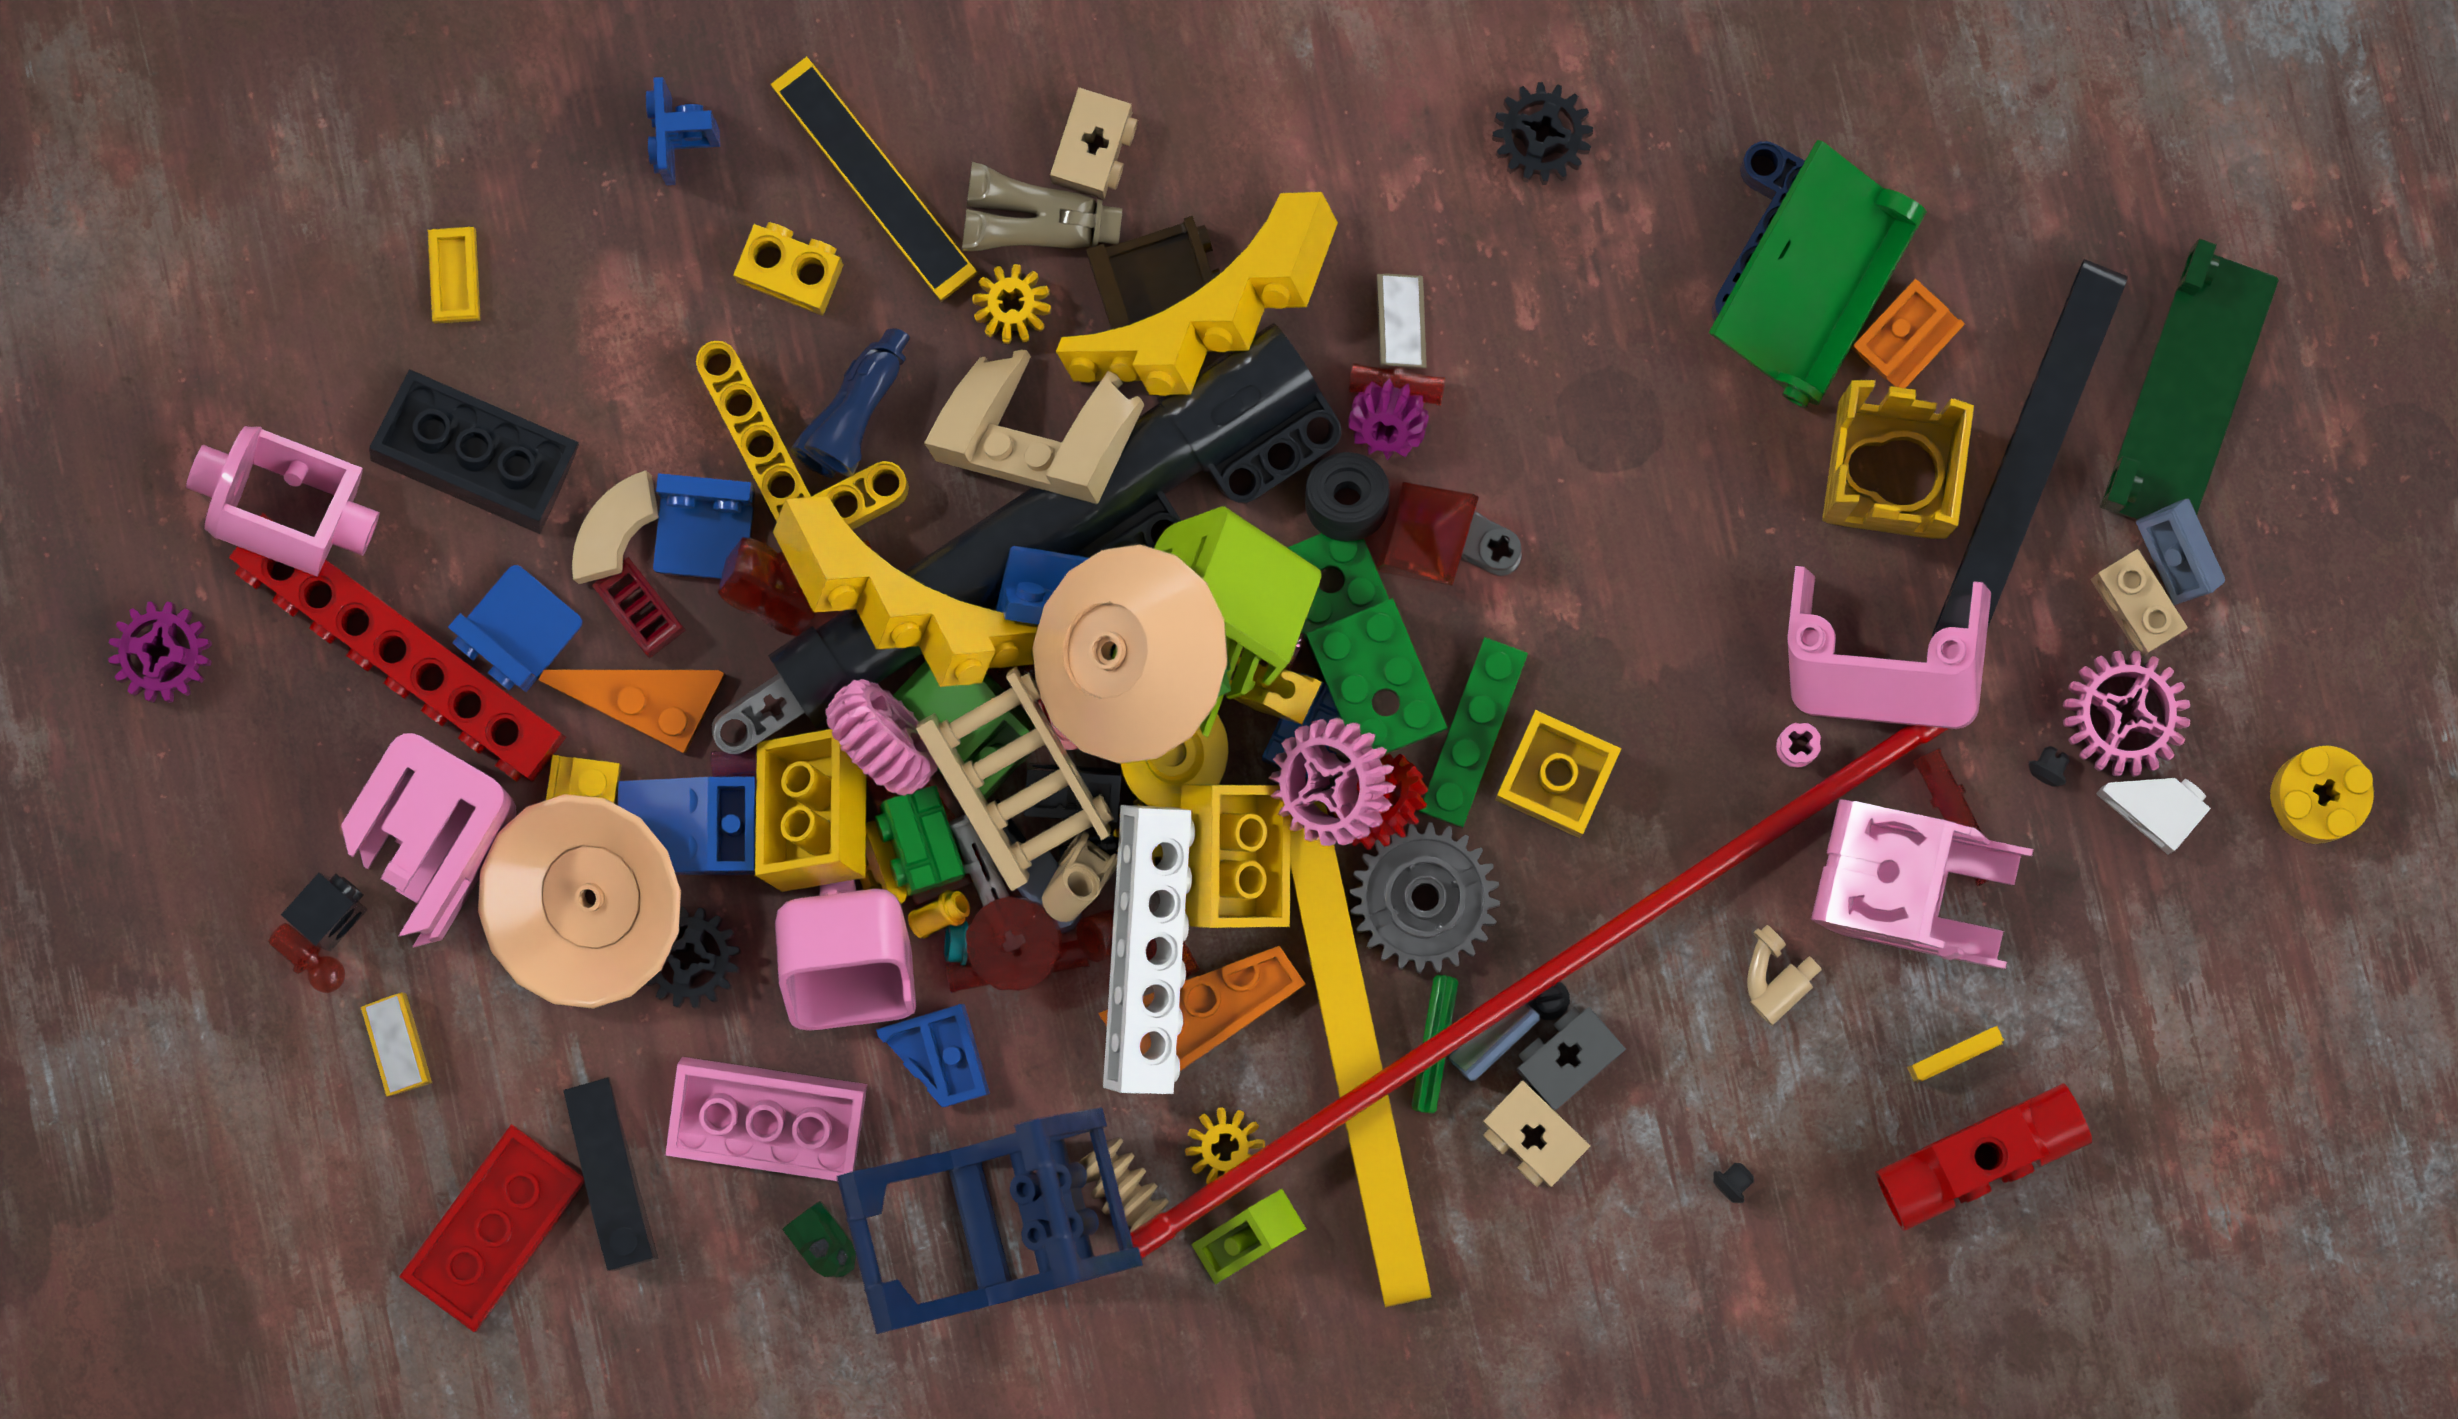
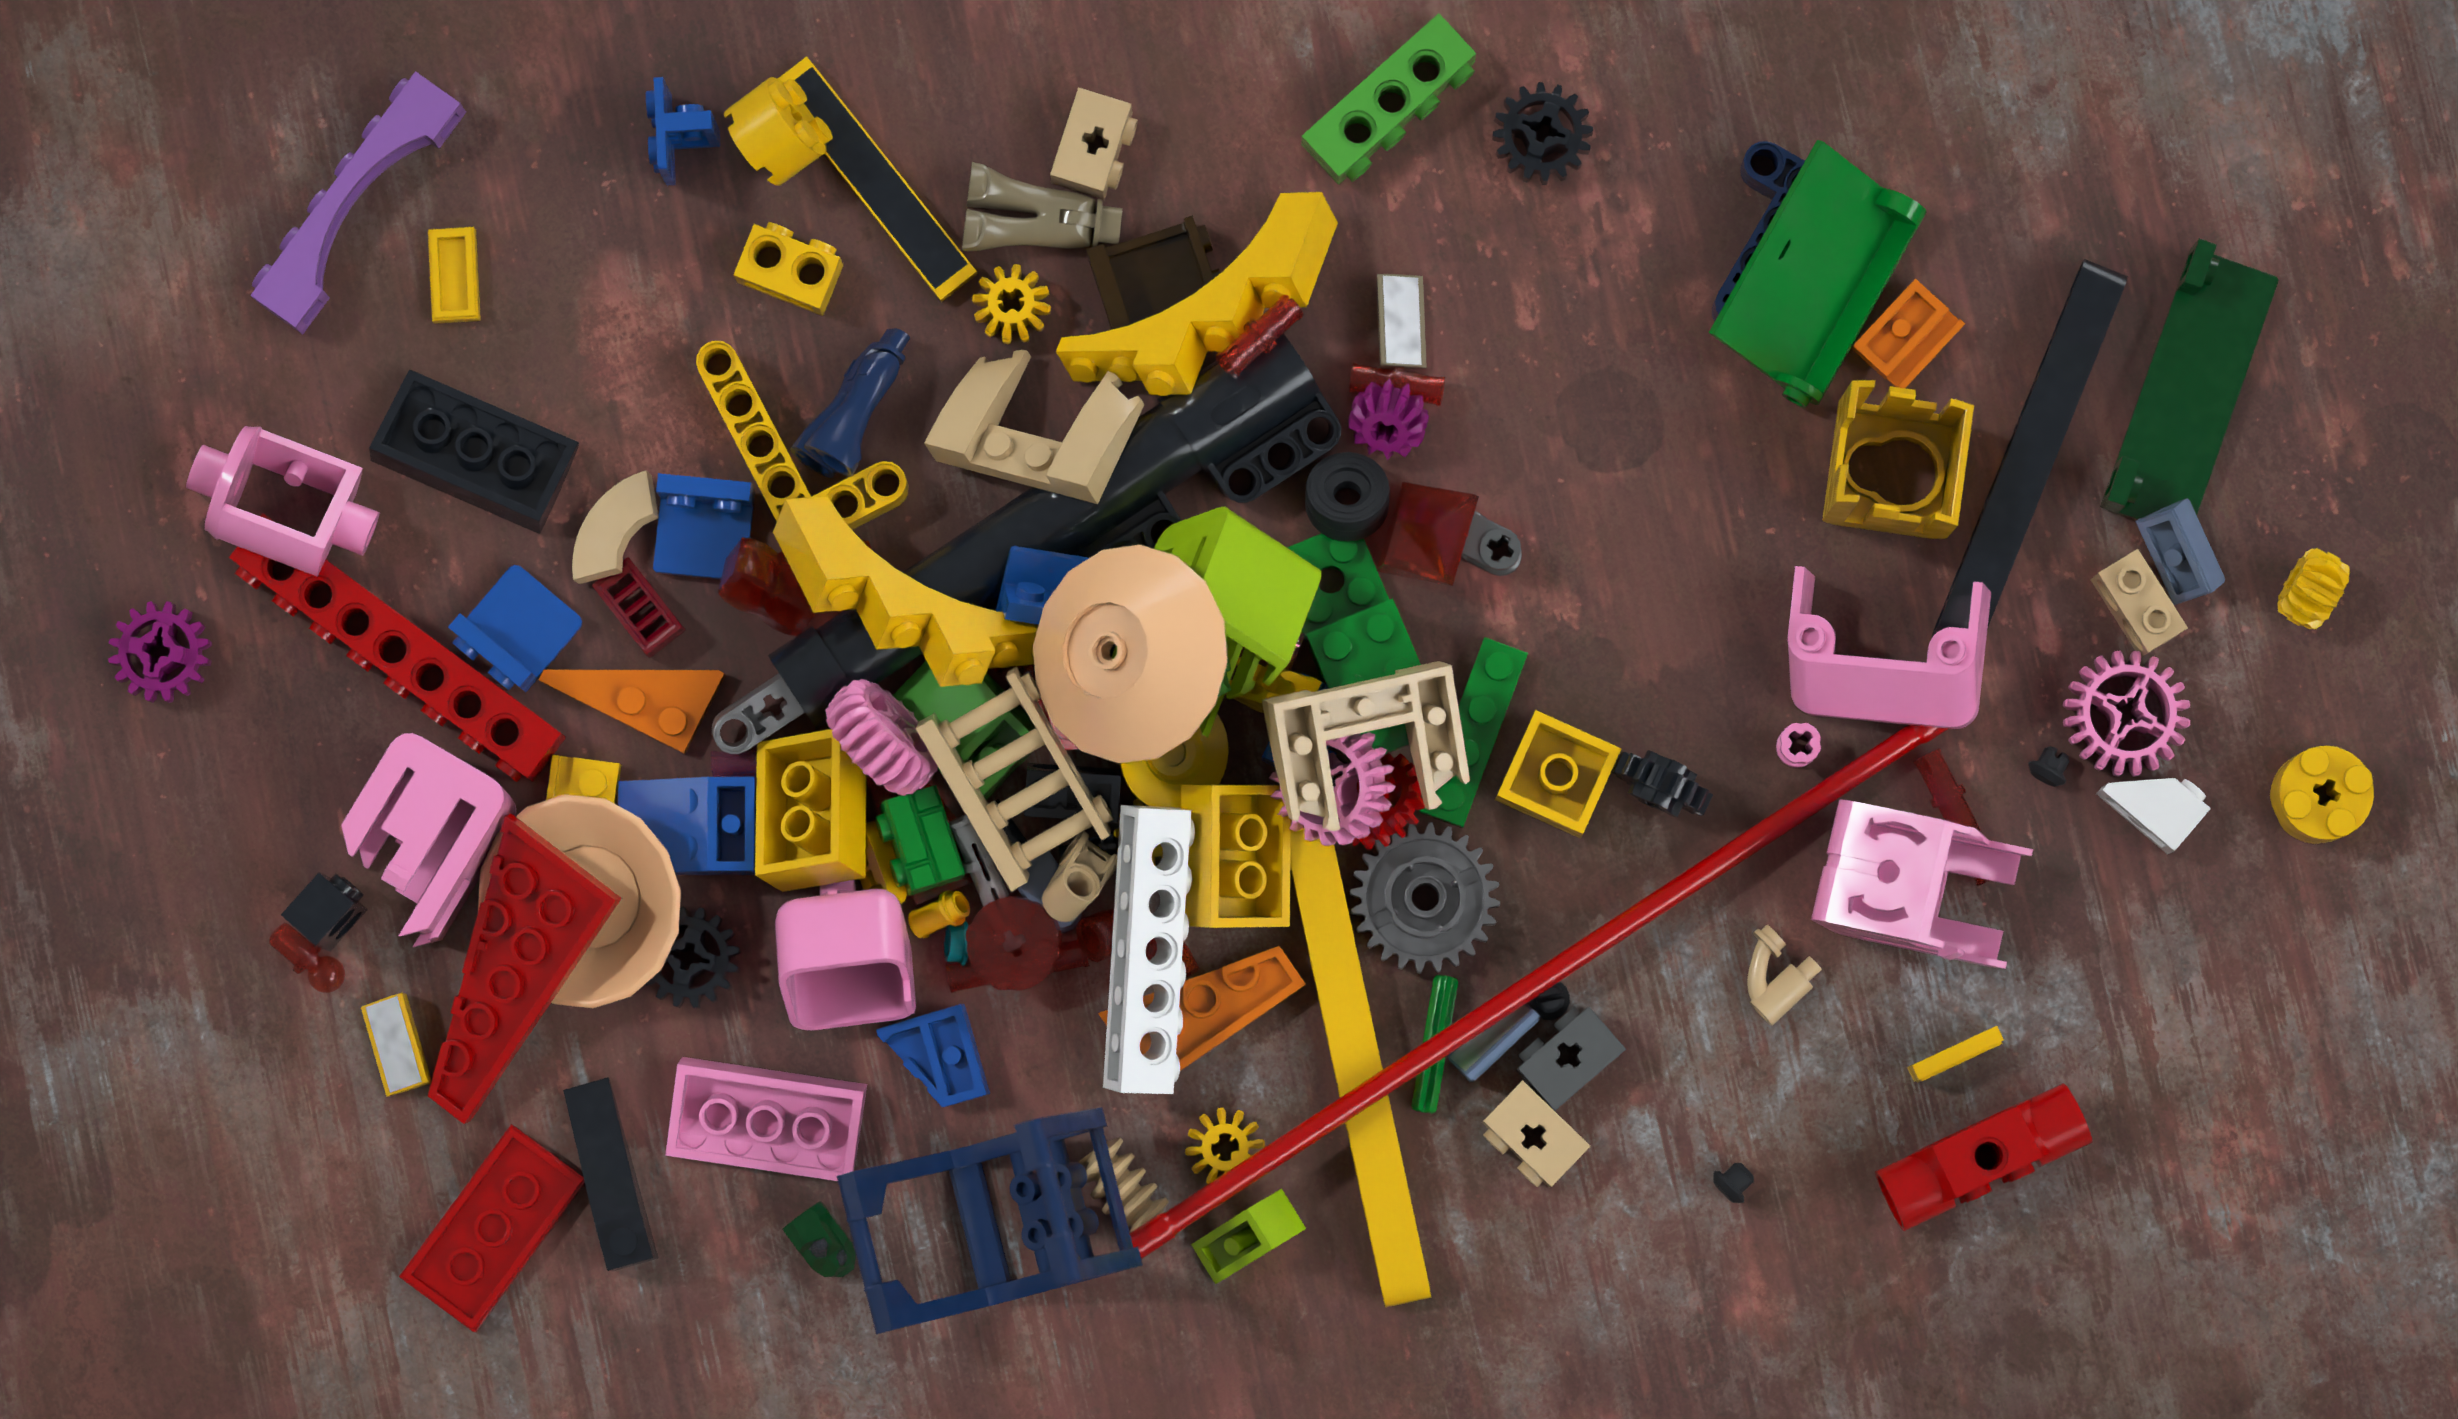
none -> medium lavender arch [250,71,466,335]
none -> red wing [428,814,622,1124]
none -> yellow brick [724,77,833,186]
none -> clear red pin [1216,294,1304,378]
none -> tan wedge [1262,661,1470,831]
none -> bright green brick [1301,13,1476,185]
none -> black gear [1612,750,1713,817]
none -> yellow gear [2277,548,2350,630]

